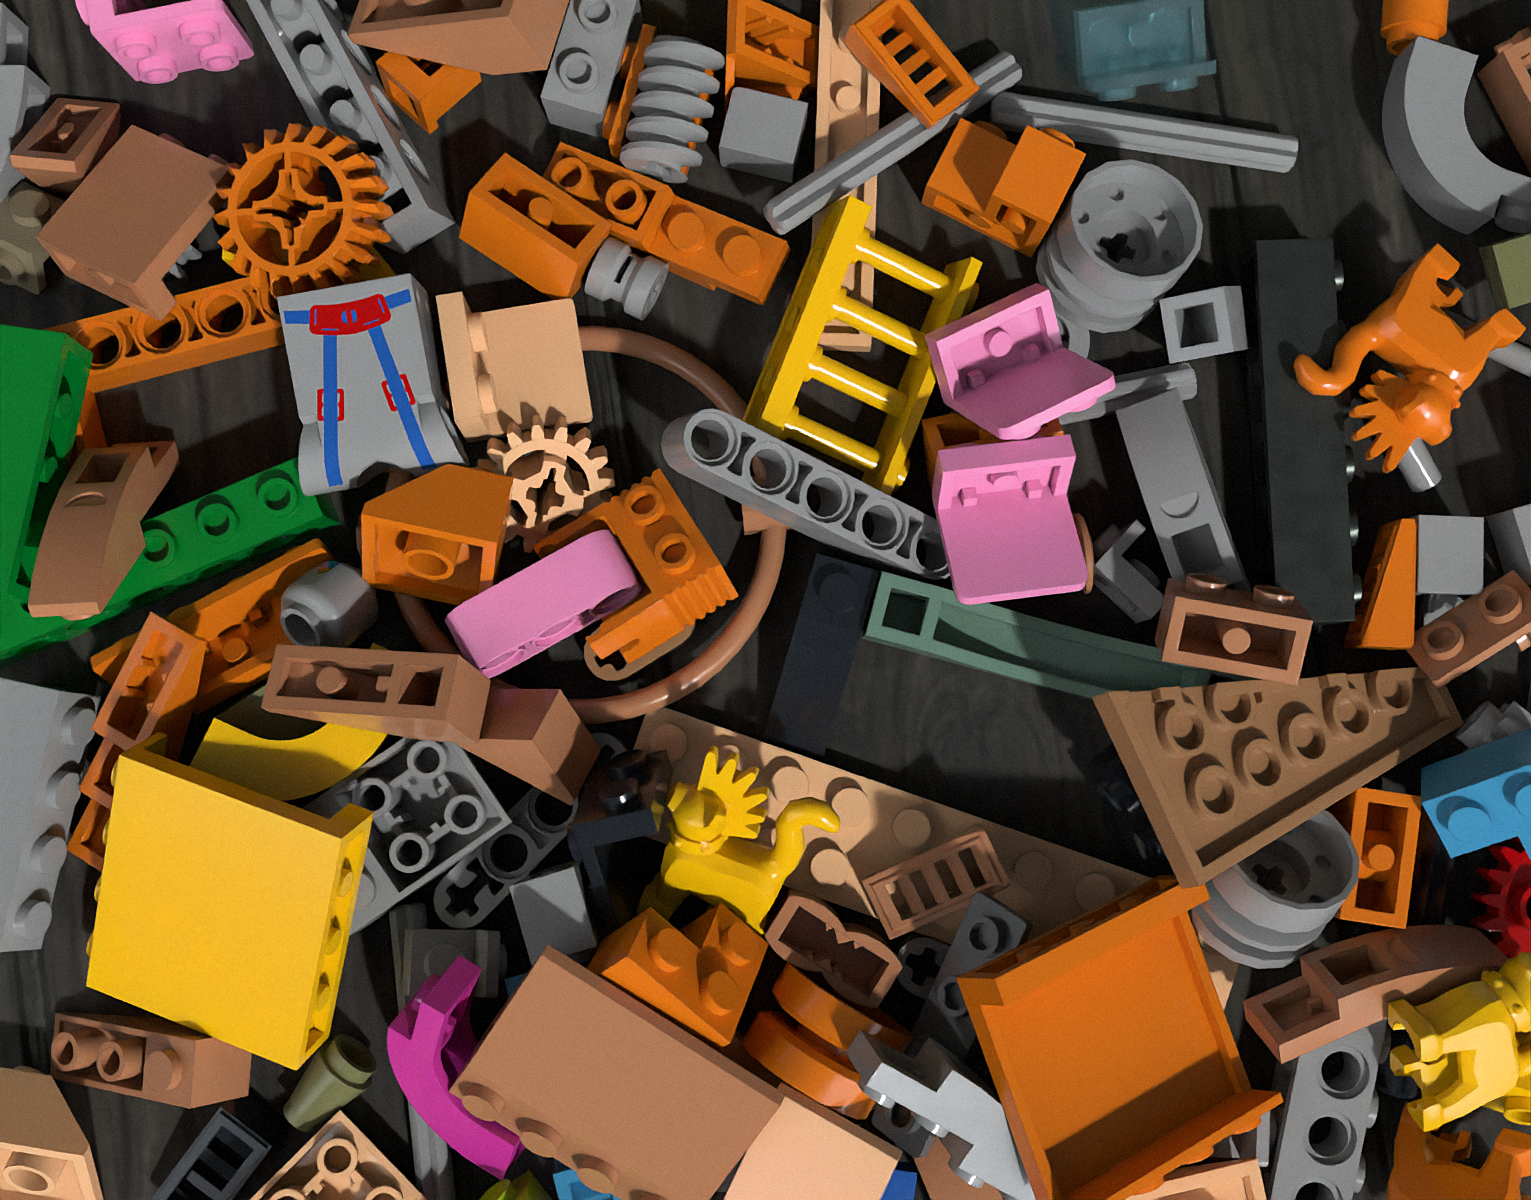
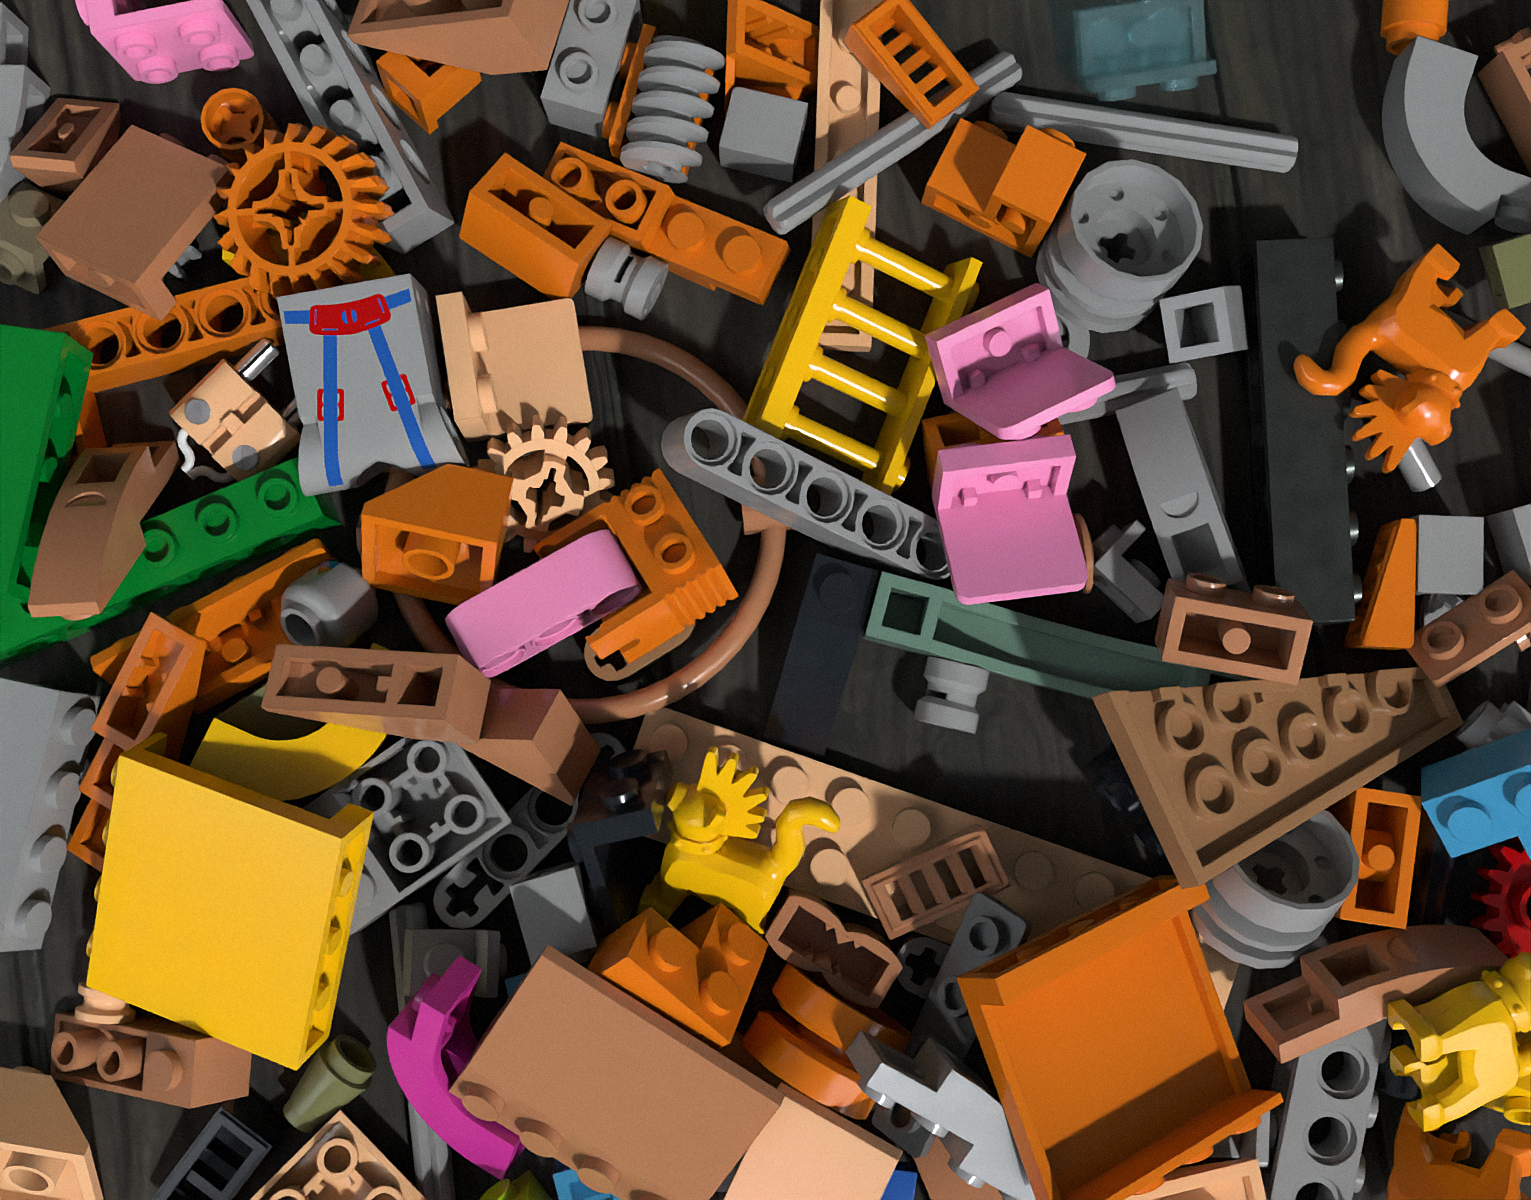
none -> light nougat bush [74,981,136,1024]
none -> light nougat piece [168,338,302,483]
none -> orange wheel [201,88,280,166]
none -> light grey wheel [913,657,990,734]

